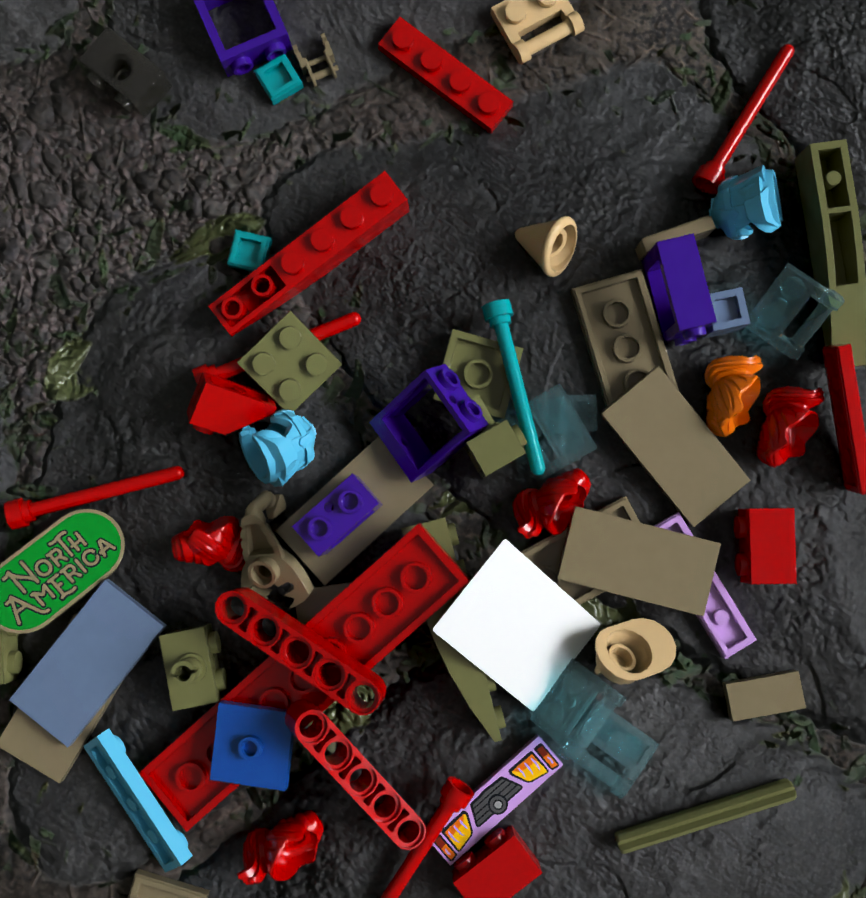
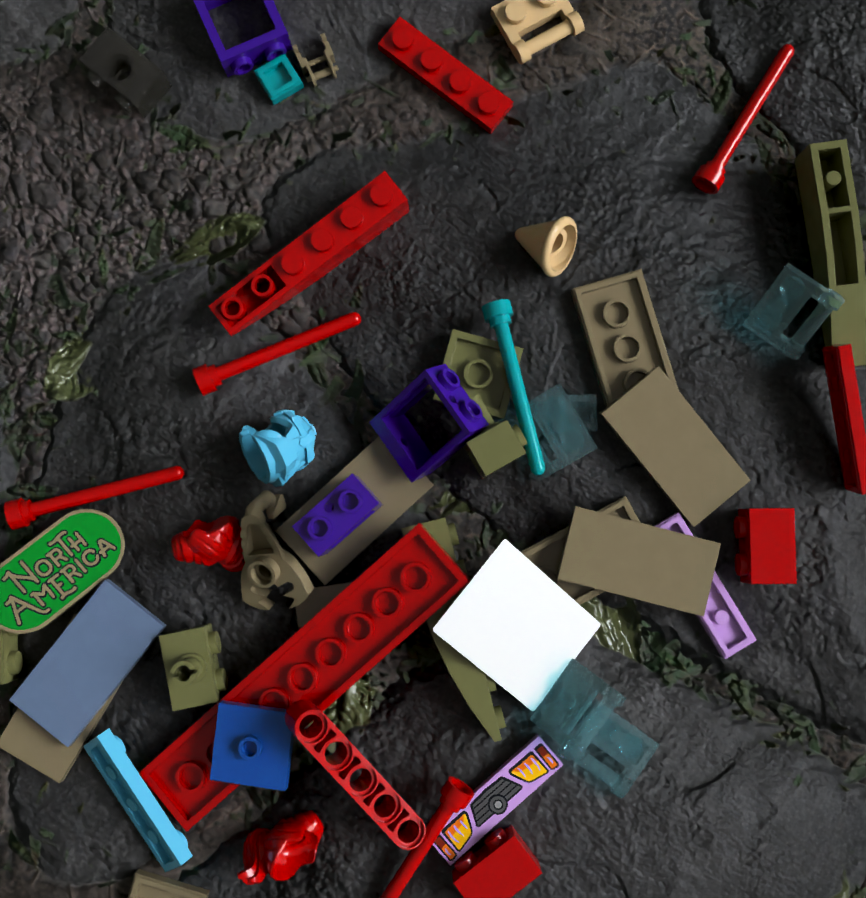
red slope [187,371,277,435] -> none
red beam [215,587,386,715] -> none
teal tile [227,229,272,272] -> none
olive plate [237,310,342,411] -> none
red hair [512,468,591,539] -> none
tan piece [594,618,676,685] -> none
olive axle [615,778,797,854] -> none
dark tan tile [635,215,716,261] -> none
dark purple window [641,233,717,347] -> none
sand blue brick [702,287,751,339] -> none
orange hair [704,355,763,437] -> none
medium azure helmet [709,165,783,240] -> none
dark tan tile [722,669,806,722] -> none
red hair [757,386,825,468] -> none

